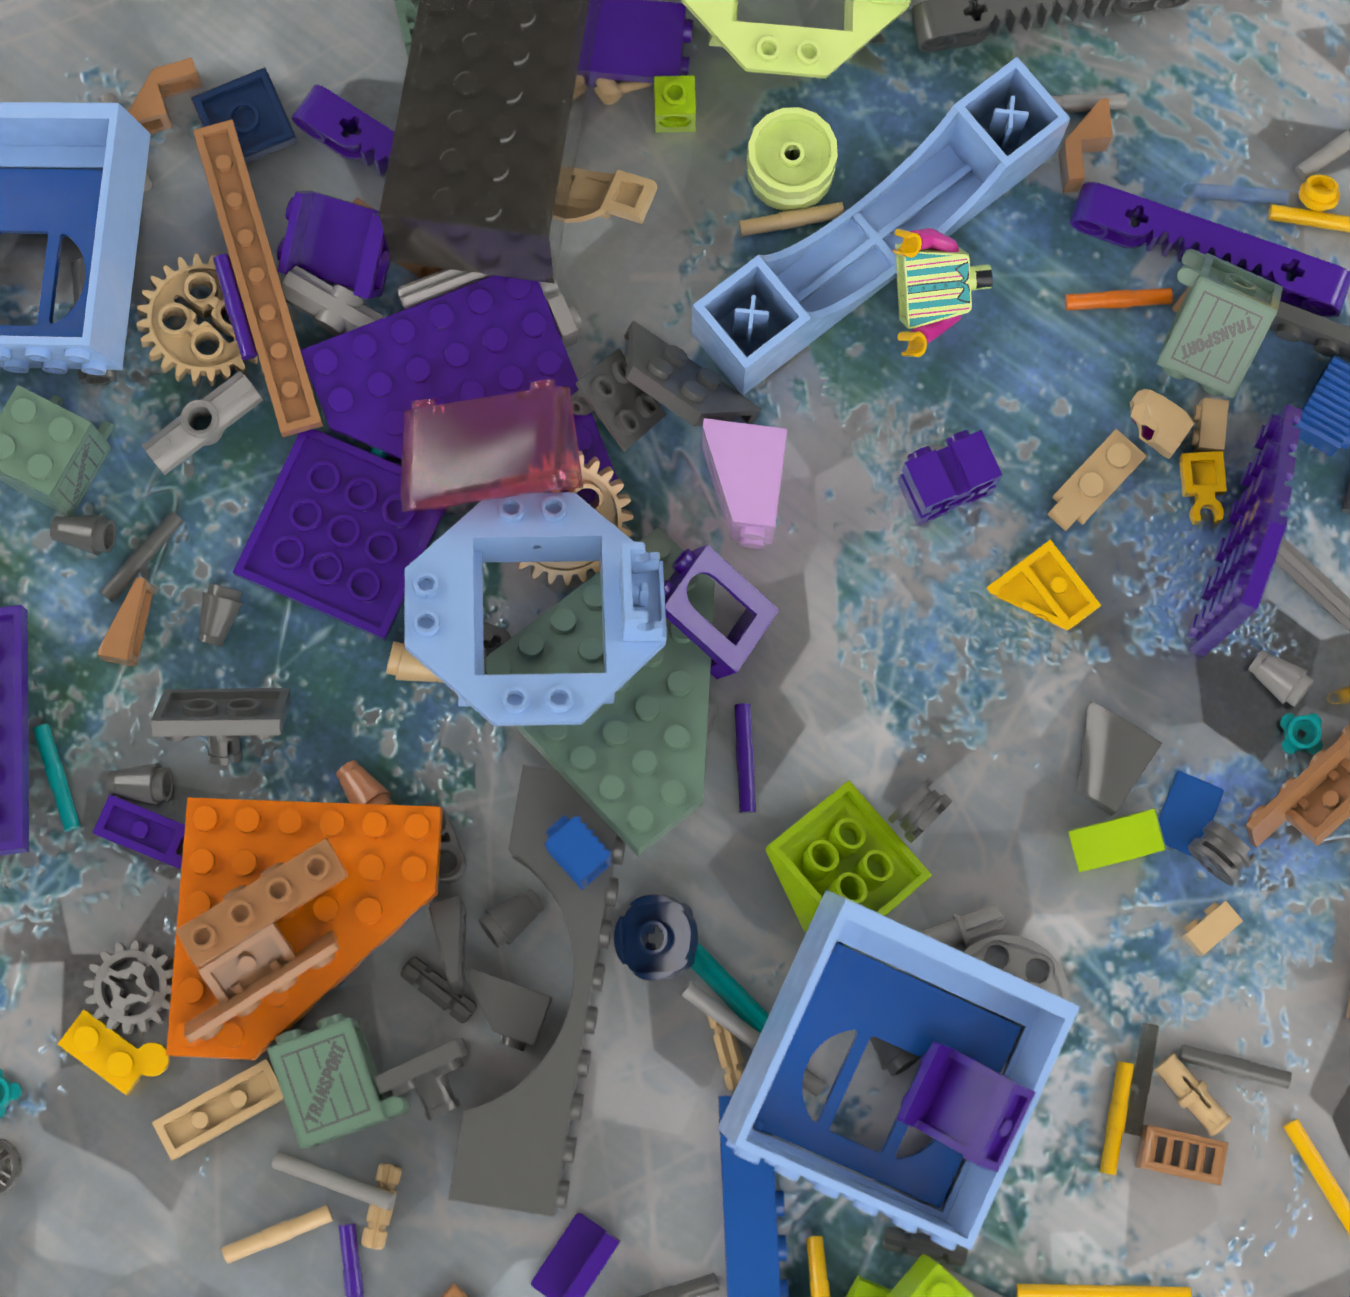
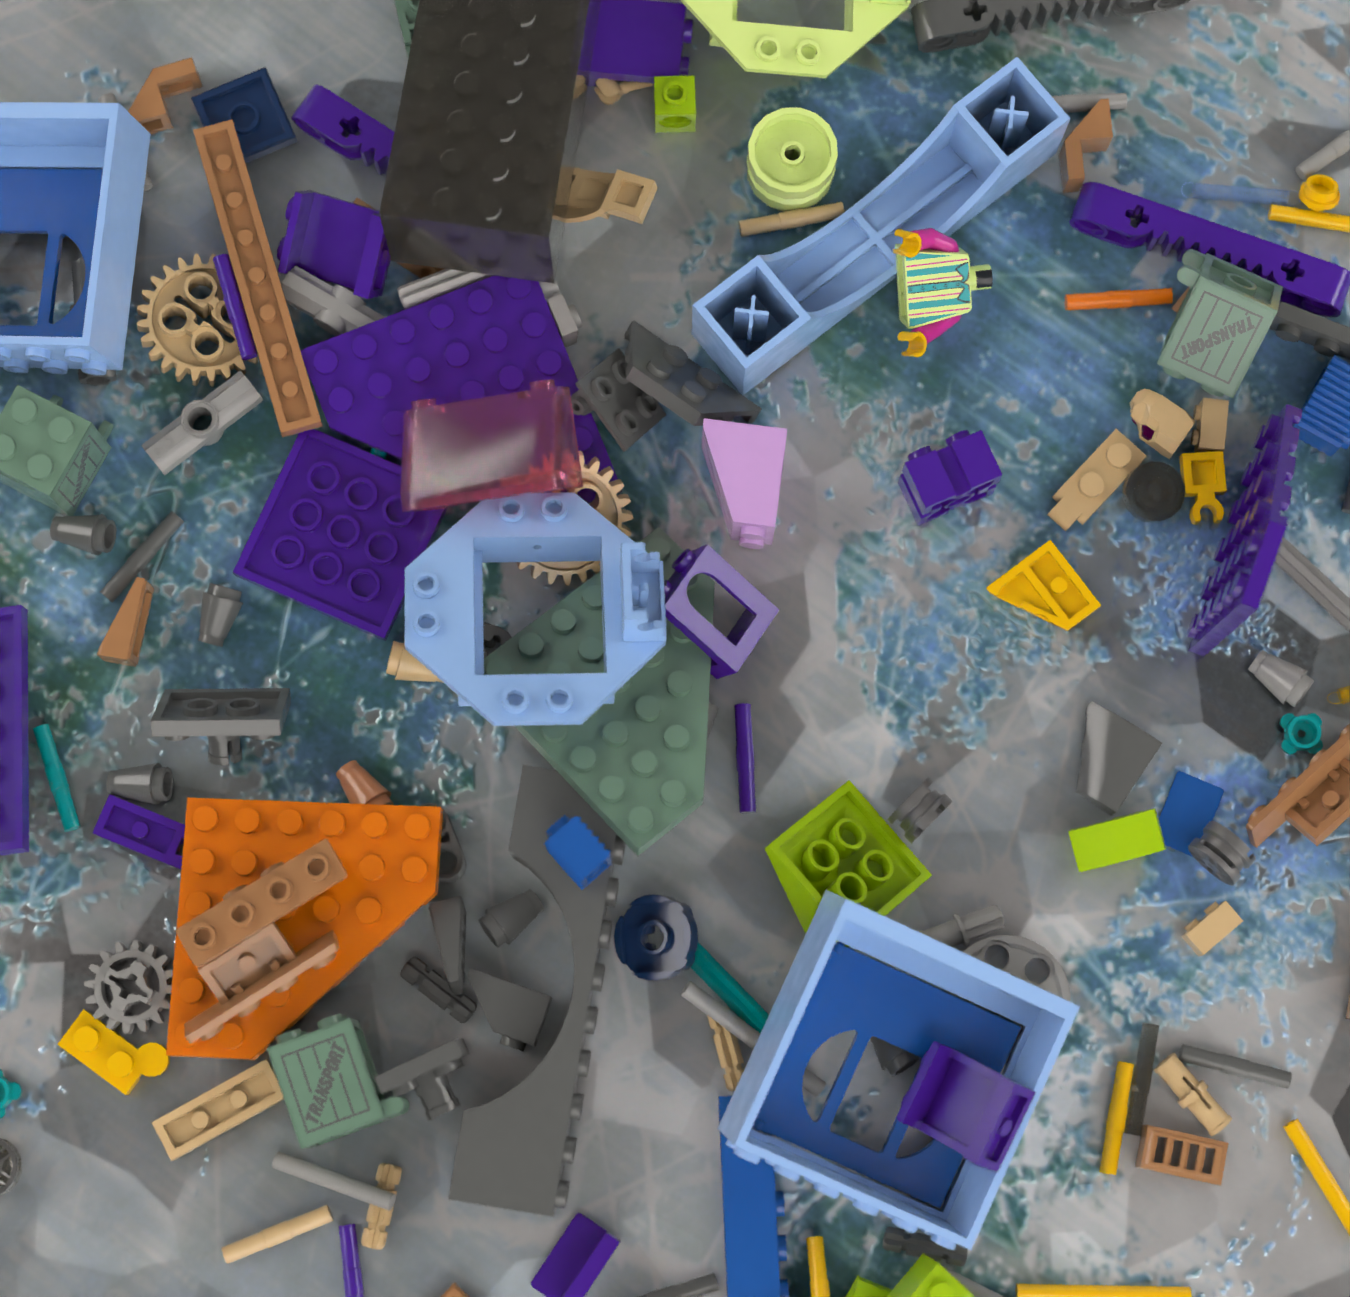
none -> clear smoke plate [1122,461,1185,523]

